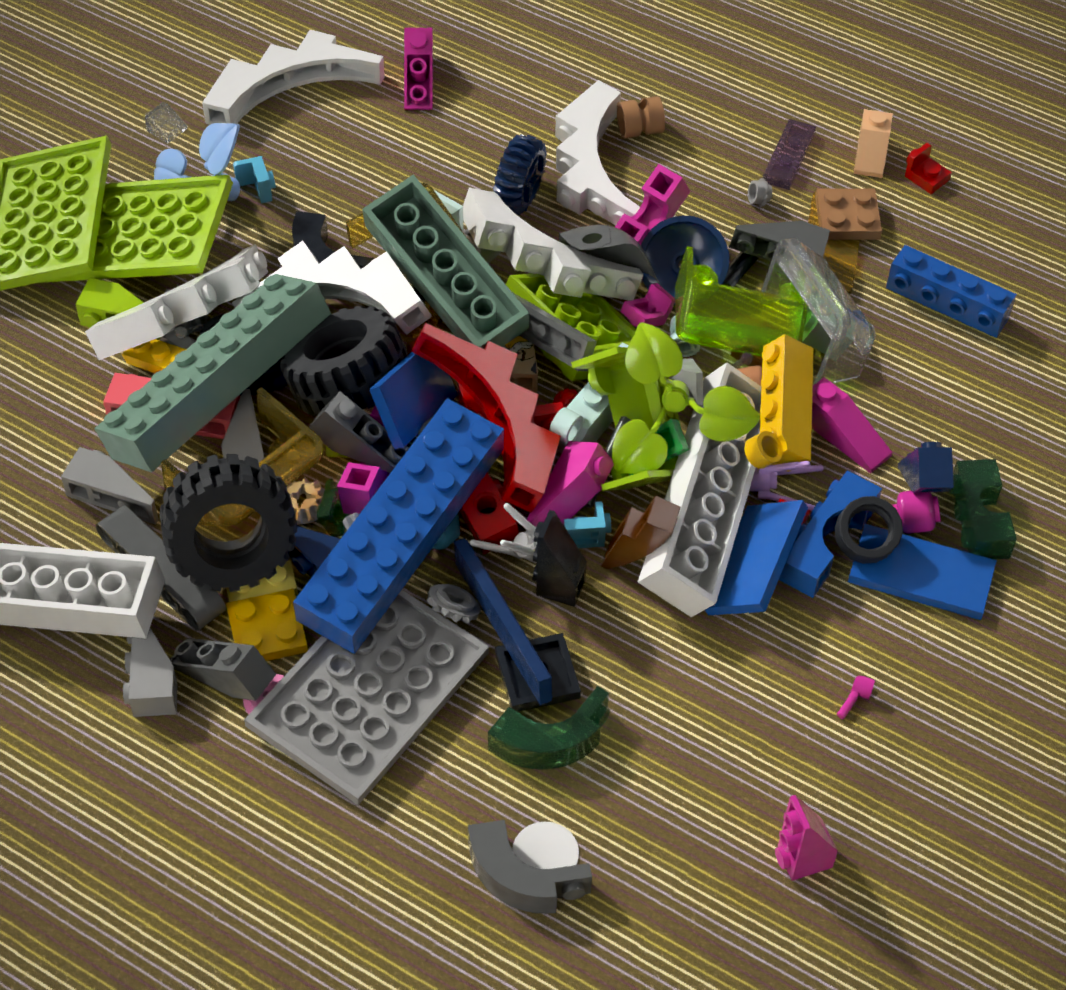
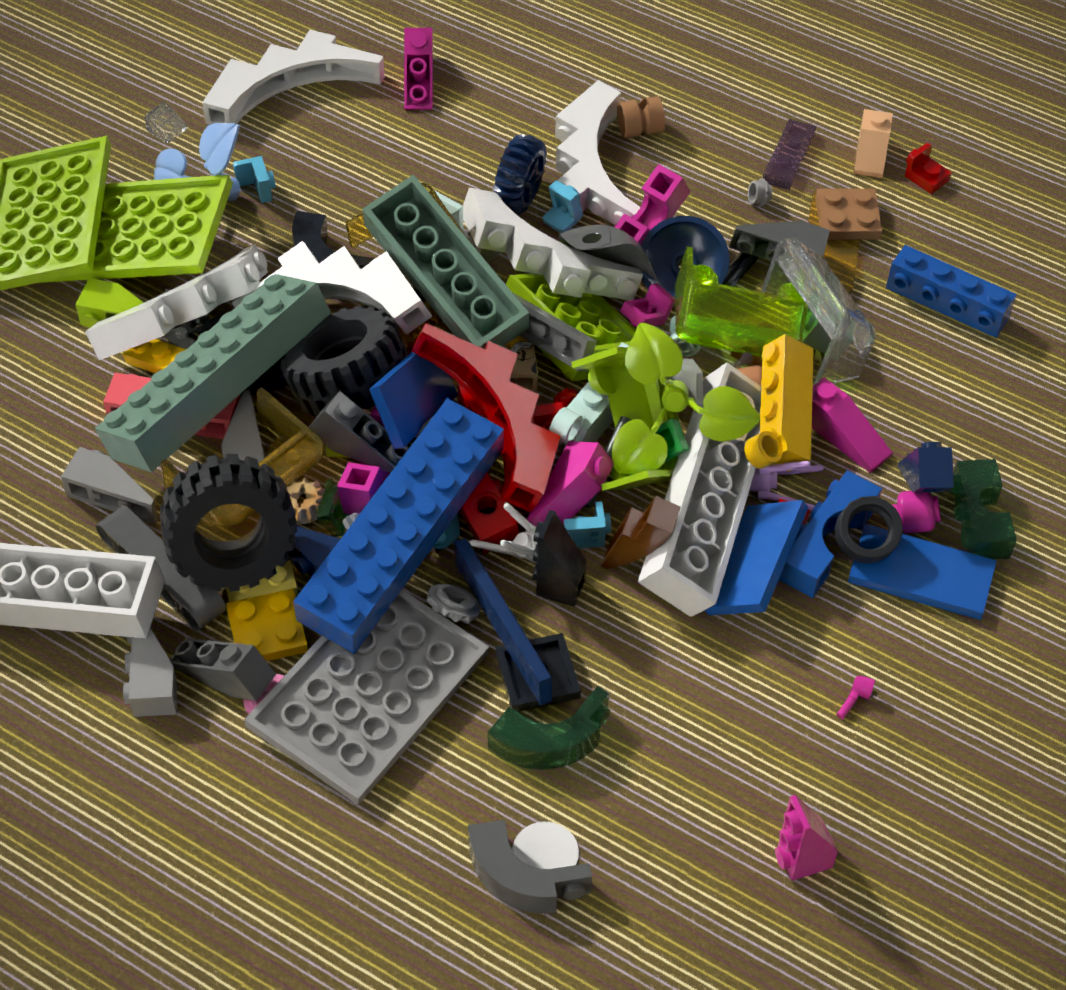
none -> medium azure bracket [542,180,583,233]

